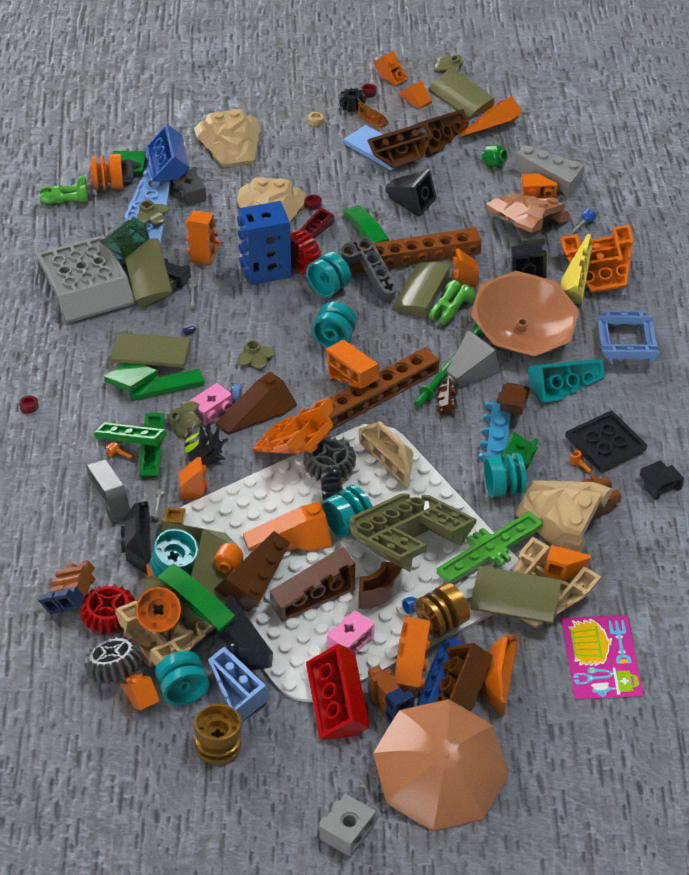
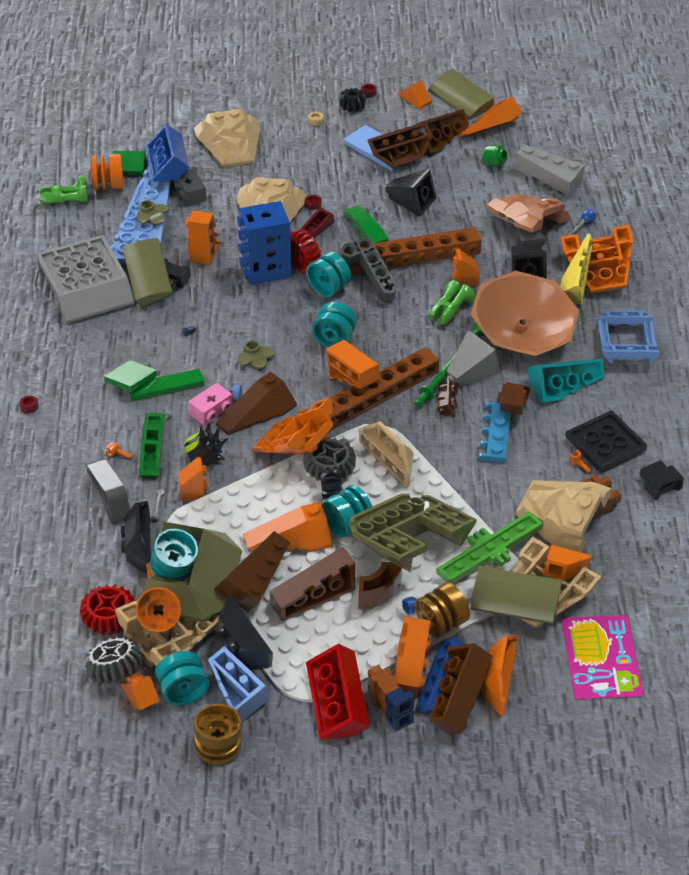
hips [38,560,96,614] -> none
green tile [94,422,167,446] -> none
clear green slope [100,216,150,259] -> none
olive slope [111,332,191,368] -> none
dark grey panel [121,159,141,184] -> none
green slope [158,563,236,632] -> none
pearl gold plate [162,507,186,526] -> none
olive plate [168,401,202,438] -> none
orange head [214,543,244,574] -> none
light grey brick [318,794,376,857] -> none
bright pink brick [327,610,374,654] -> none
clear orange slope [358,101,389,129] -> none
orange slope [373,51,408,86] -> none
nougat piece [373,699,508,831] -> none
olive slope [392,262,451,319] -> none
olive plate [434,55,464,72] -> none
teal wheel [484,453,527,498] -> none
green bracket [501,432,539,470] -> none
orange slope [520,173,558,198] -> none

